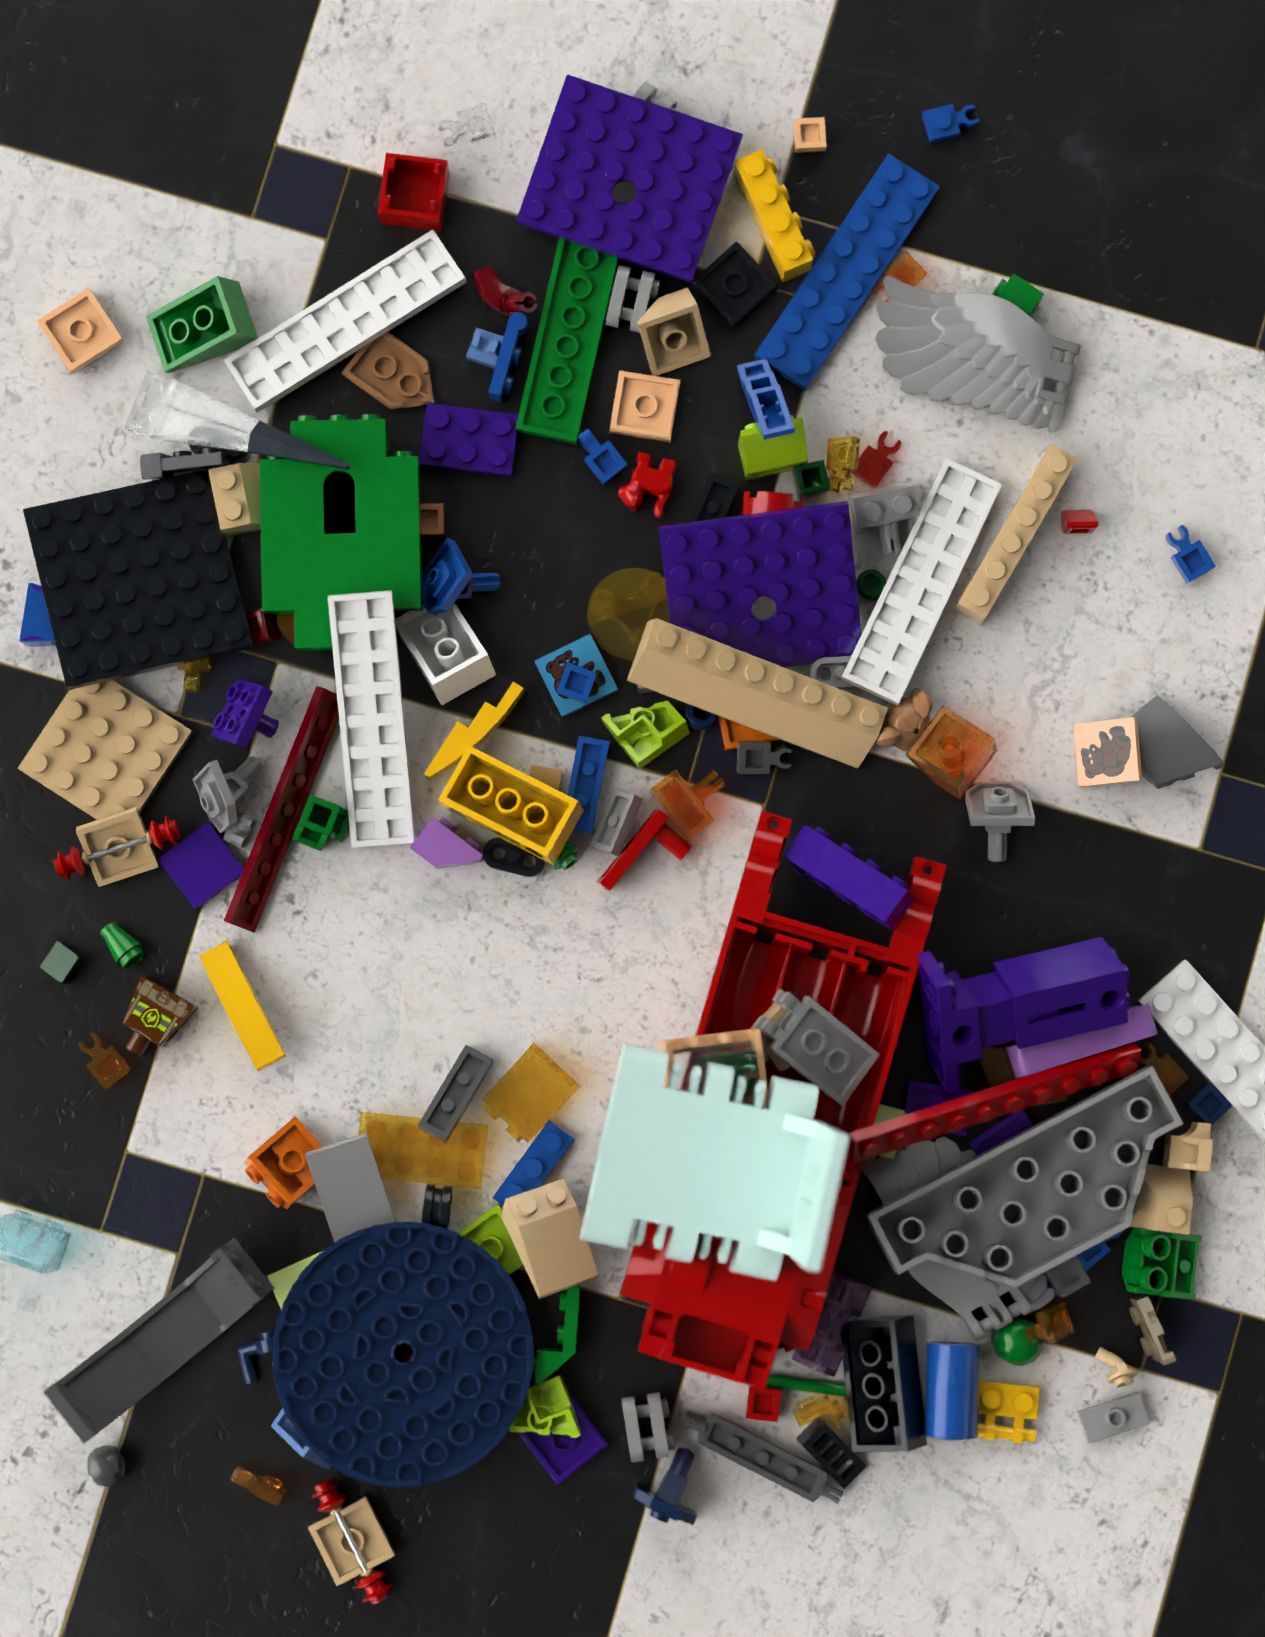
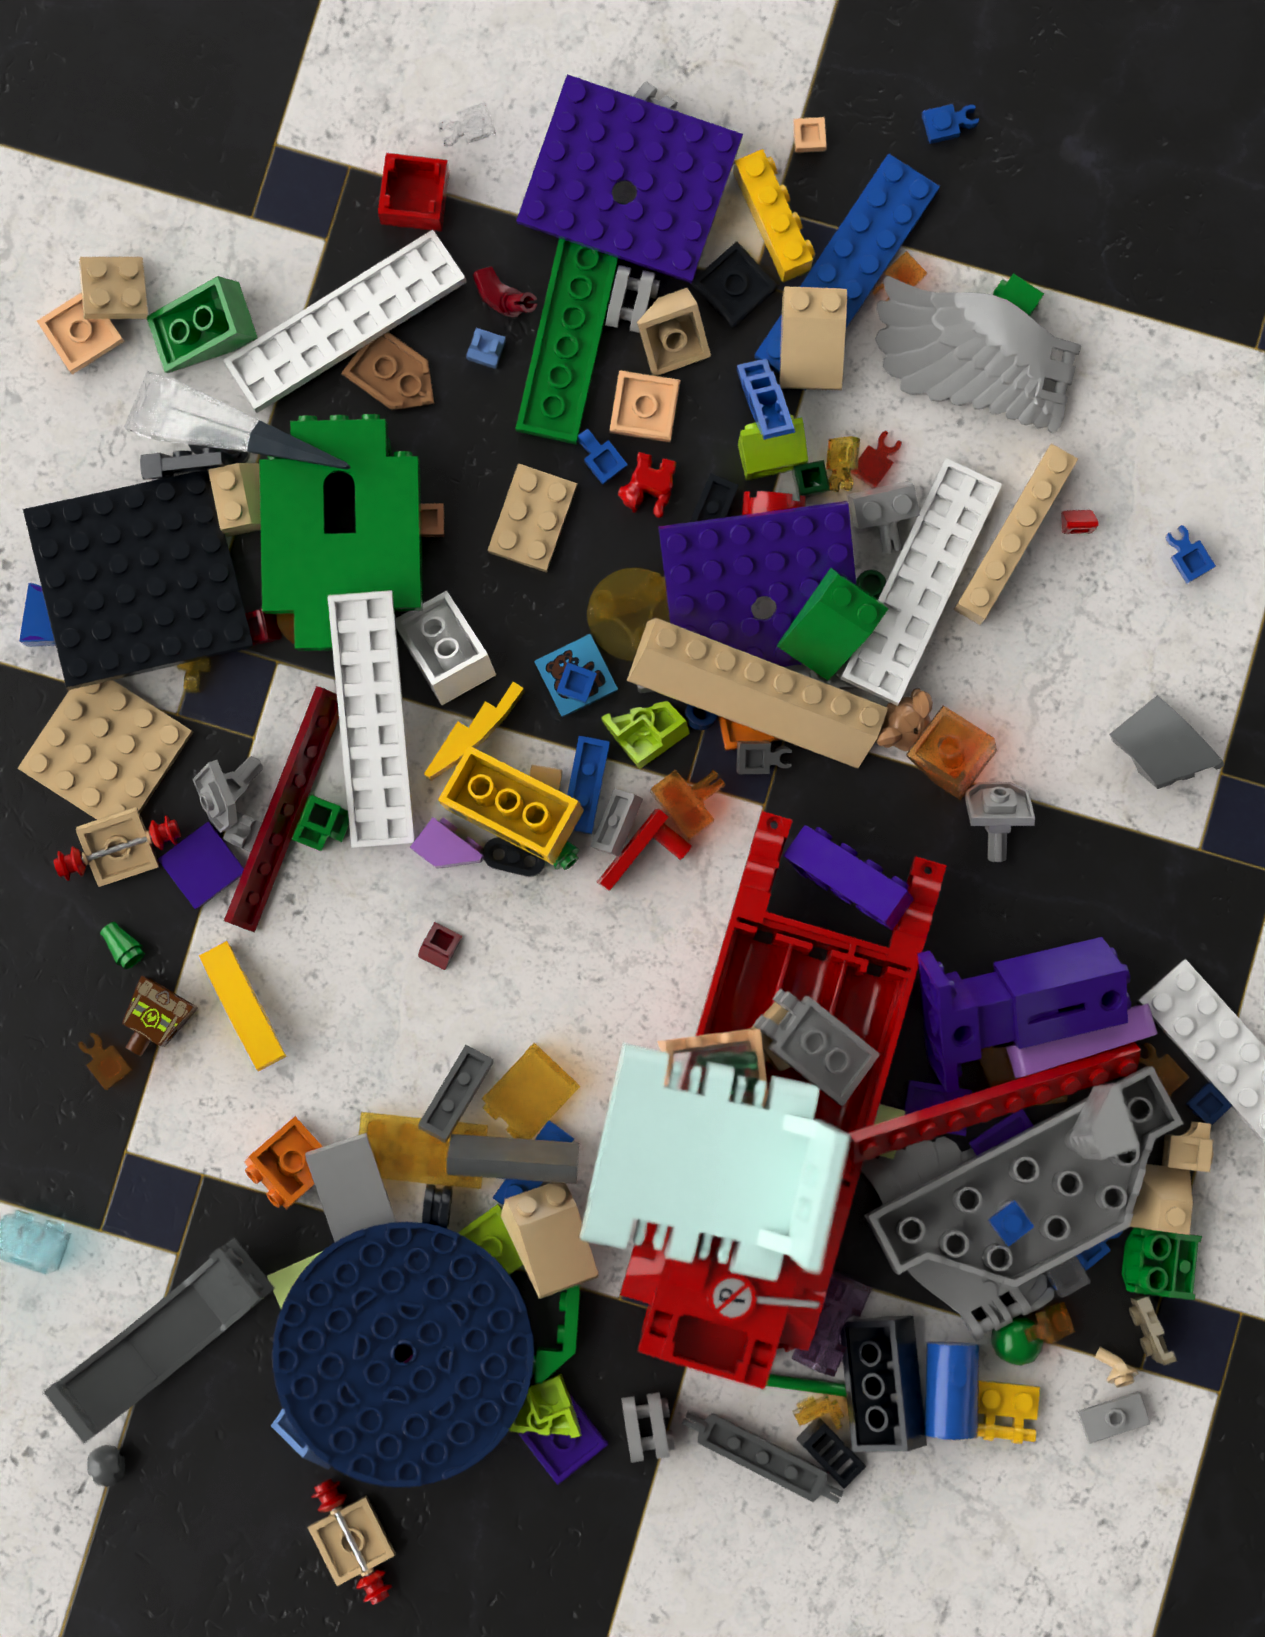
slope [40,941,84,984] -> none
dark purple plate [211,679,279,749] -> none
clear orange plate [230,1466,287,1506] -> none
dark blue plate [237,1328,276,1384] -> none
dark purple plate [419,403,519,478] -> none
blue piece [422,538,500,615] -> none
blue plate [488,312,528,403] -> none
dark blue piece [632,1447,697,1525] -> none
red plate [745,1385,781,1422] -> none
tile [1074,717,1142,787] -> none
none -> tan plate [79,257,148,319]
none -> dark red slope [418,922,462,970]
none -> dark grey brick [447,1134,579,1184]
none -> tan plate [488,463,577,573]
none -> piece [708,1273,820,1323]
none -> green slope [777,568,889,680]
none -> tan slope [779,286,847,390]
none -> blue plate [987,1200,1034,1247]
none -> light grey slope [1072,1083,1140,1160]

